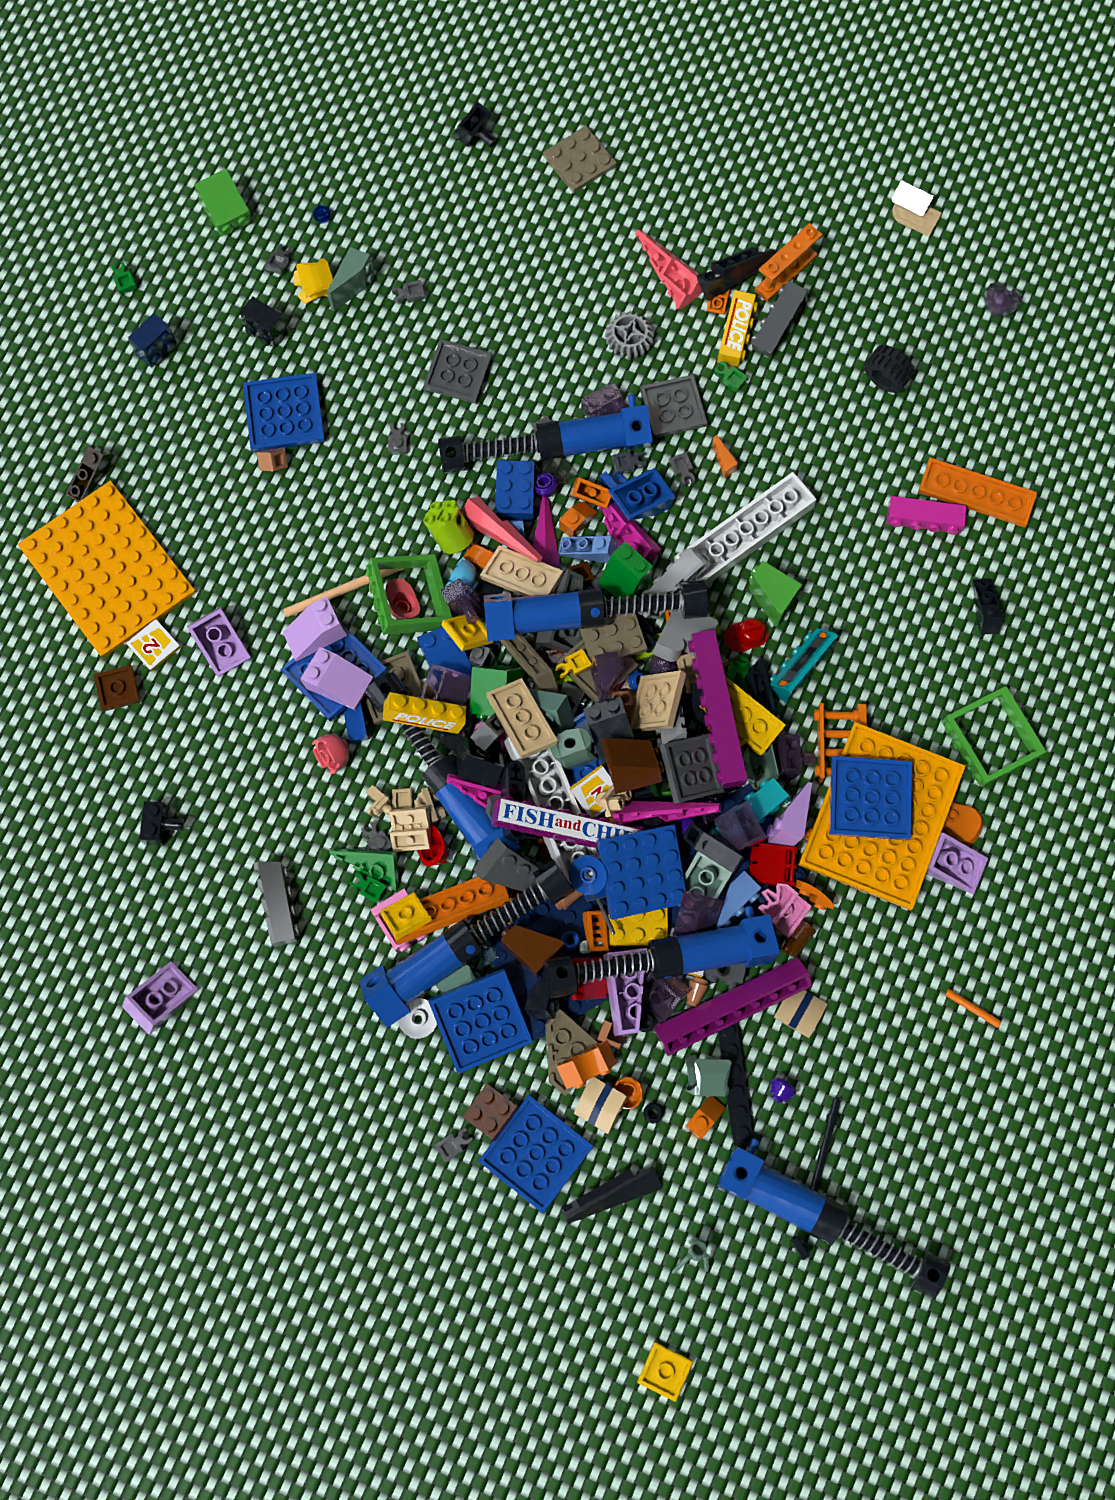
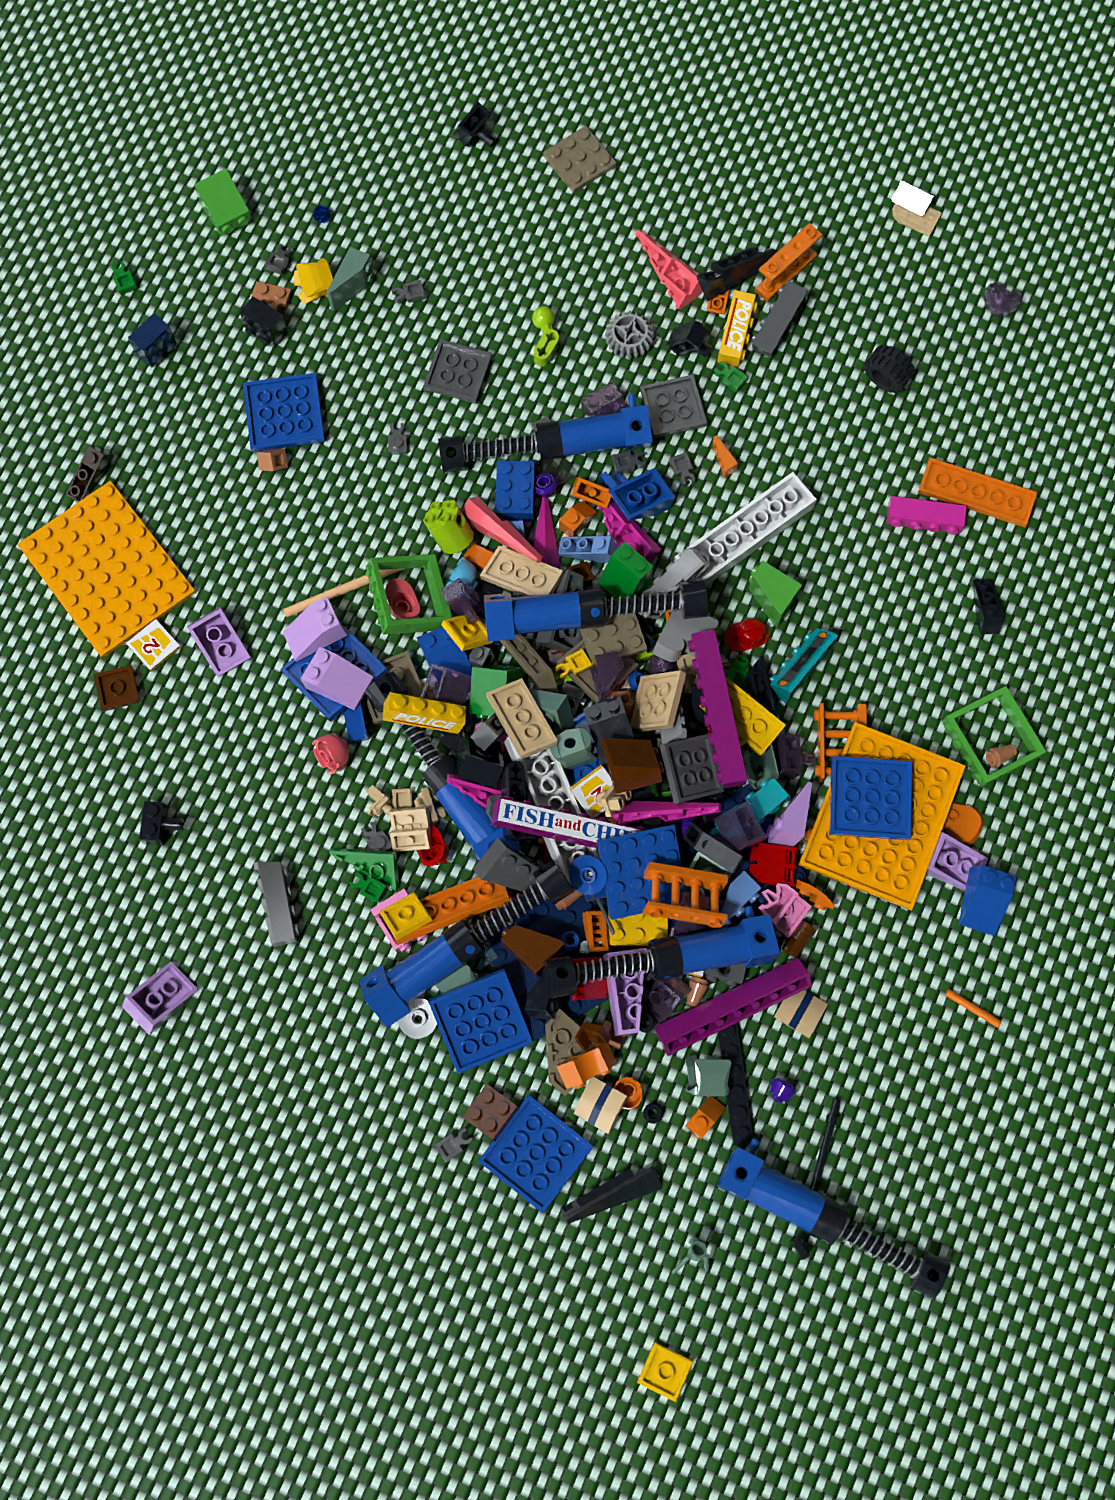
none -> nougat plate [251,281,292,313]
none -> lime beam [532,306,559,367]
none -> reddish brown bracket [575,1022,612,1050]
none -> orange fence [643,862,728,928]
none -> black brick [666,320,711,357]
none -> blue slope [958,865,1017,936]
none -> nougat cone [986,744,1017,767]

